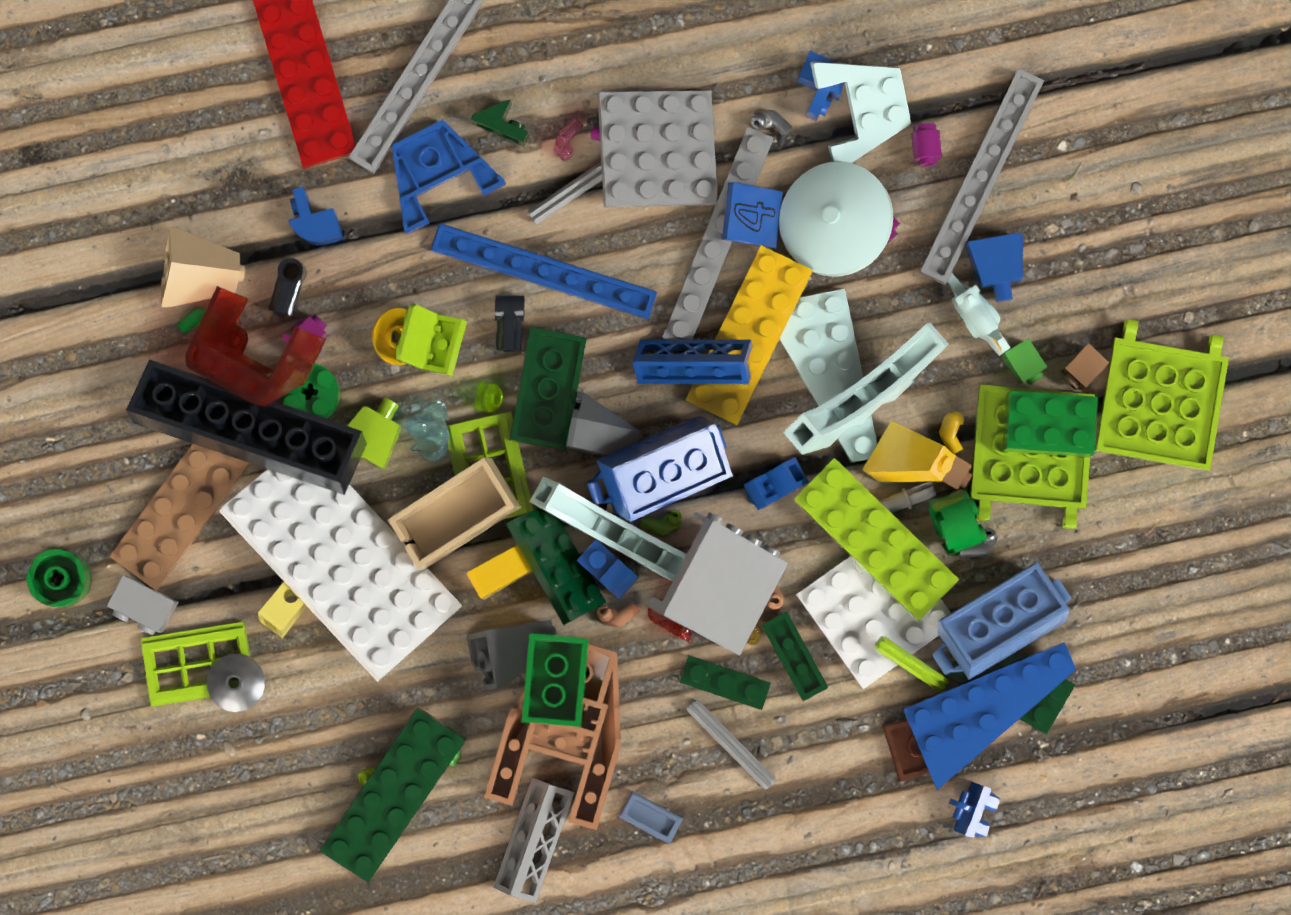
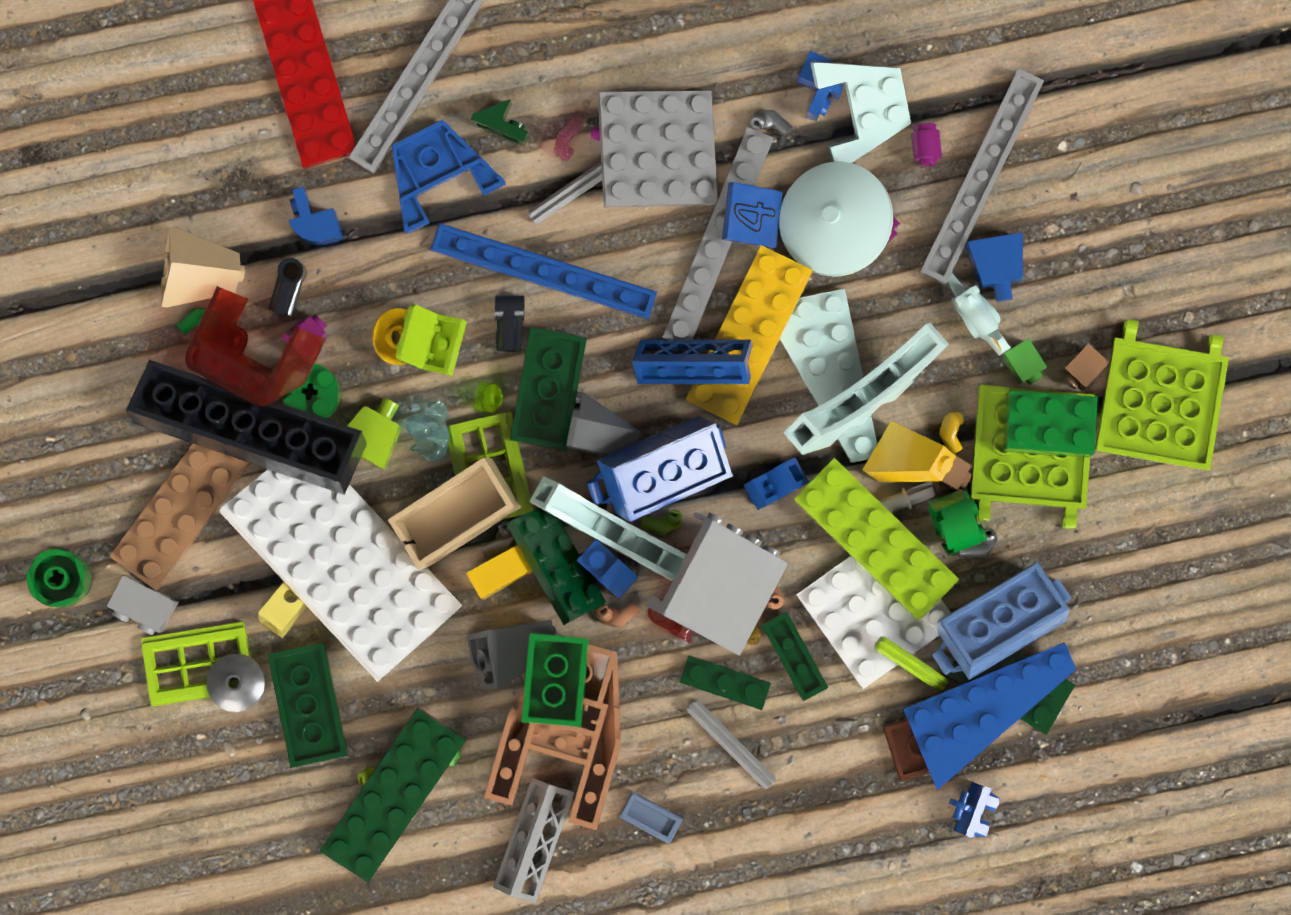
none -> dark green plate [267,642,349,768]
none -> flat silver arm [480,520,514,558]

